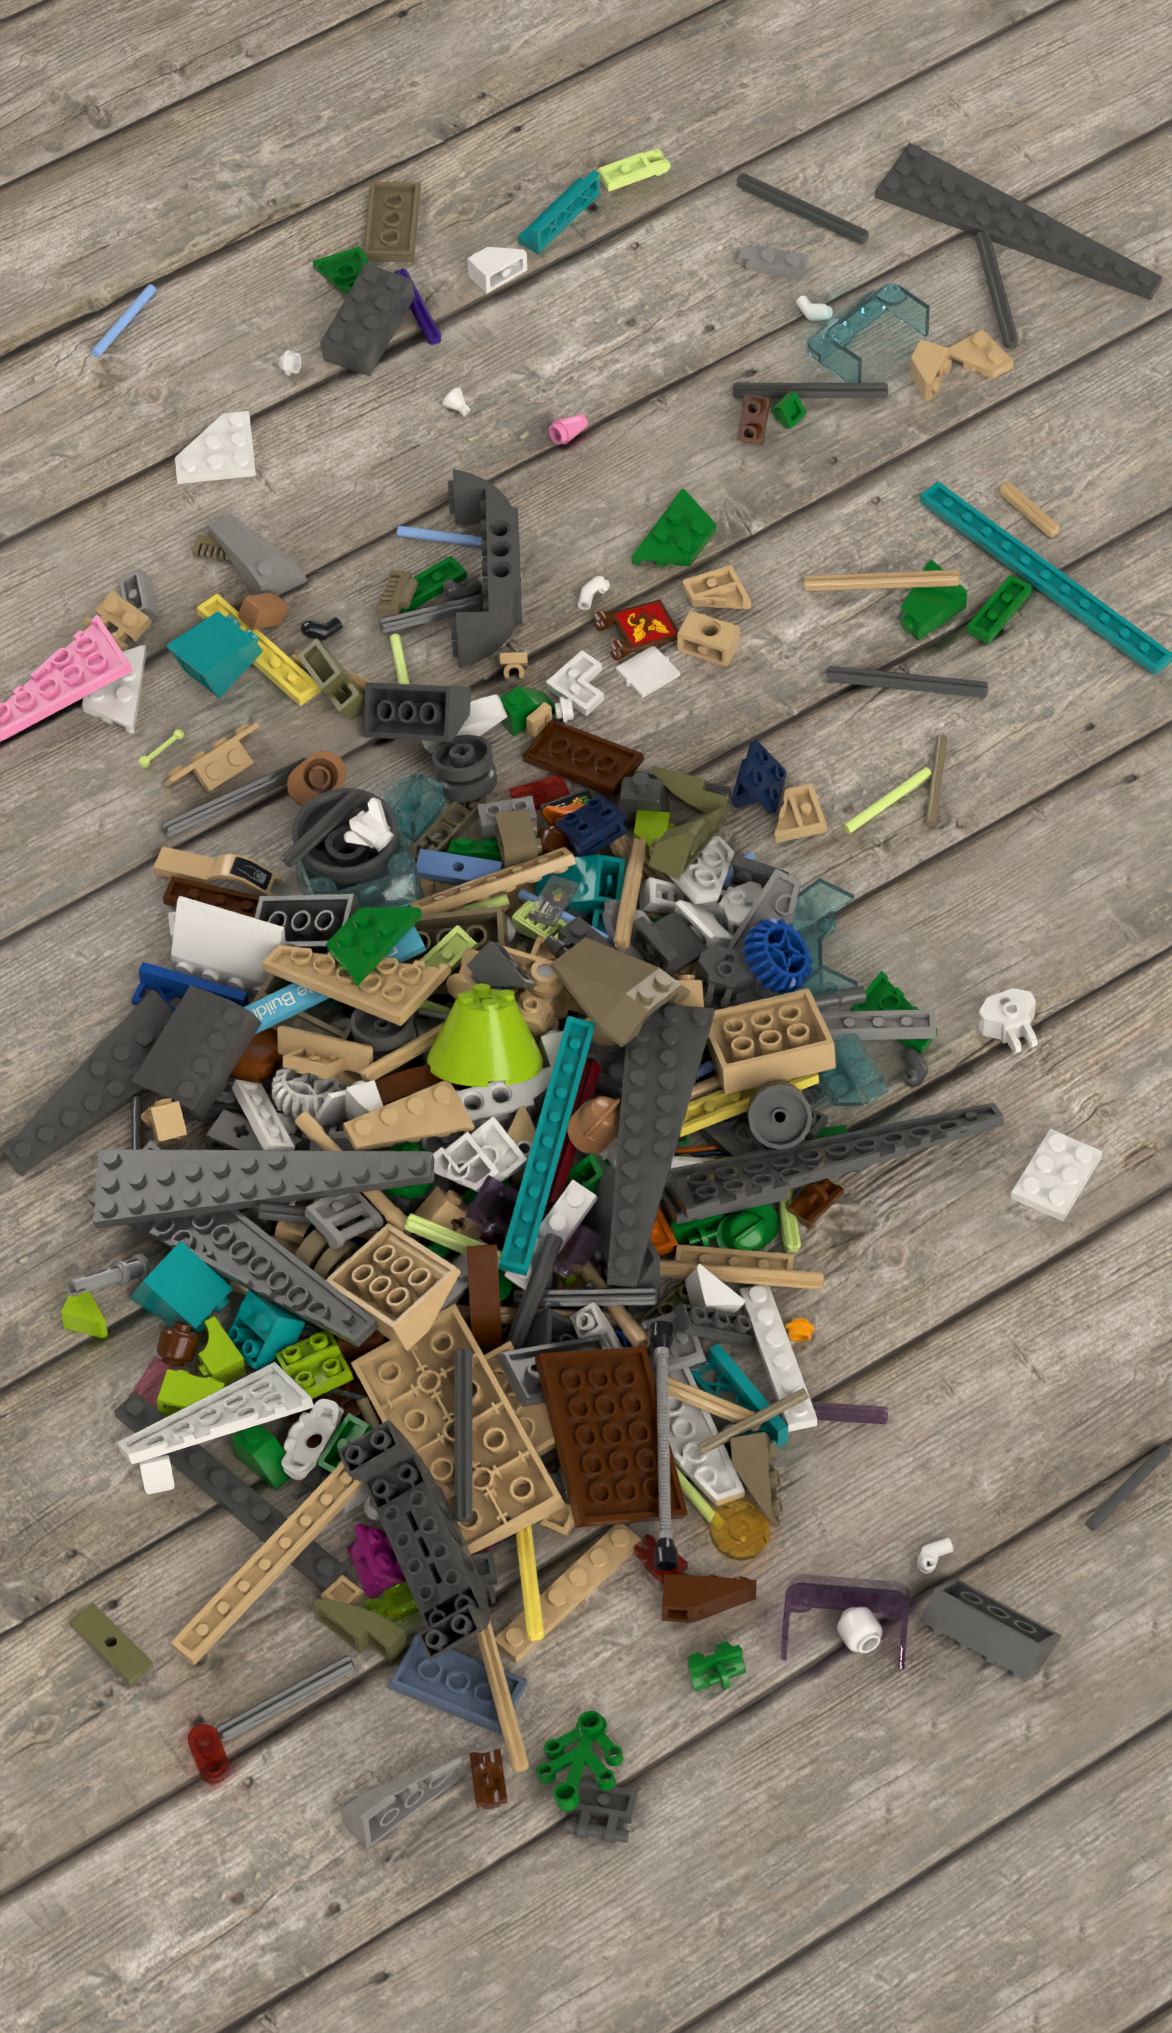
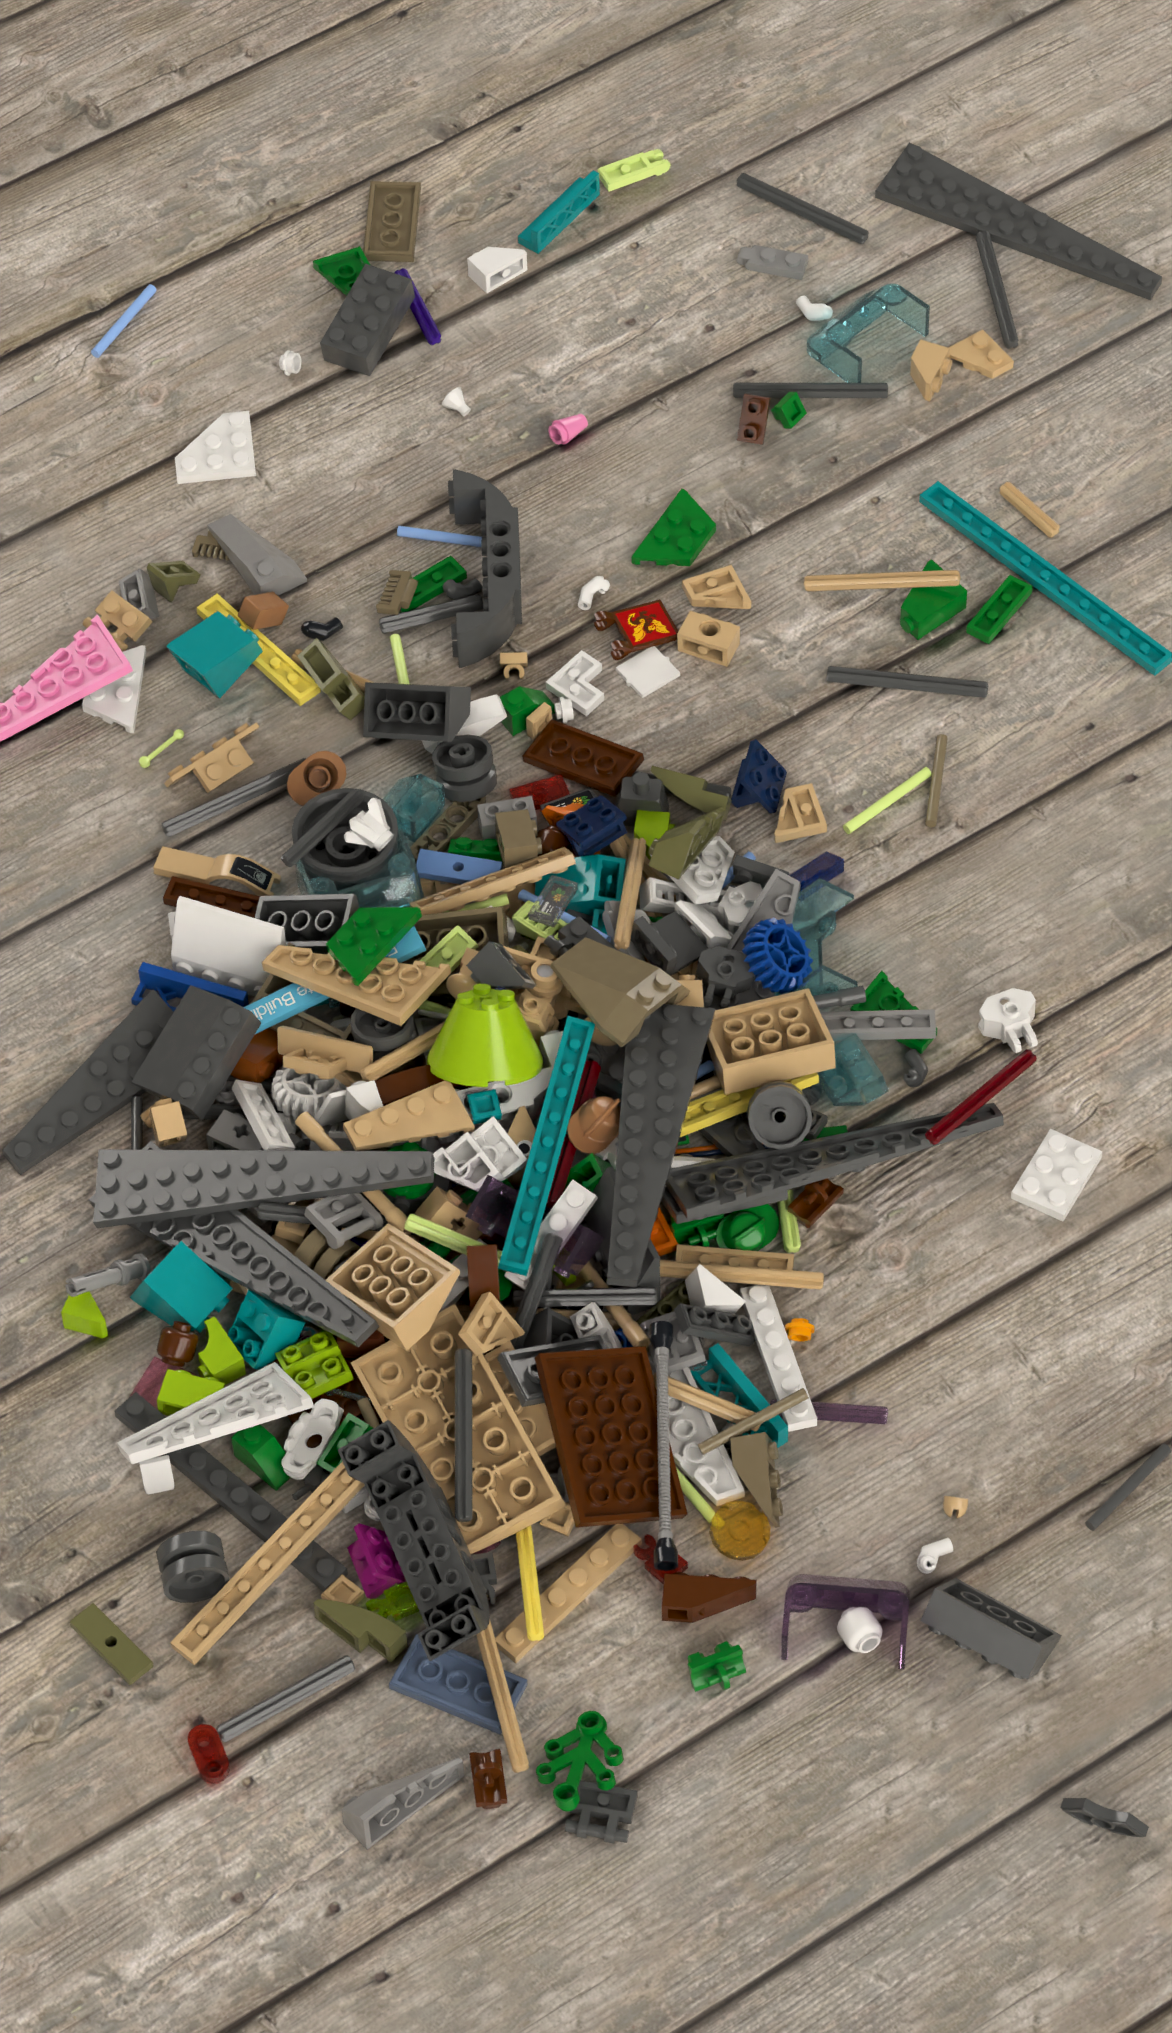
none -> olive slope [147,561,201,602]
none -> dark grey wheel [156,1531,230,1603]
none -> tan wing [458,1292,525,1356]
none -> teal tile [467,1089,502,1124]
none -> clear blue slope [789,851,844,899]
none -> dark red axle [925,1049,1037,1145]
none -> tan hinge [943,1496,969,1519]
none -> dark grey tile [1060,1798,1149,1837]

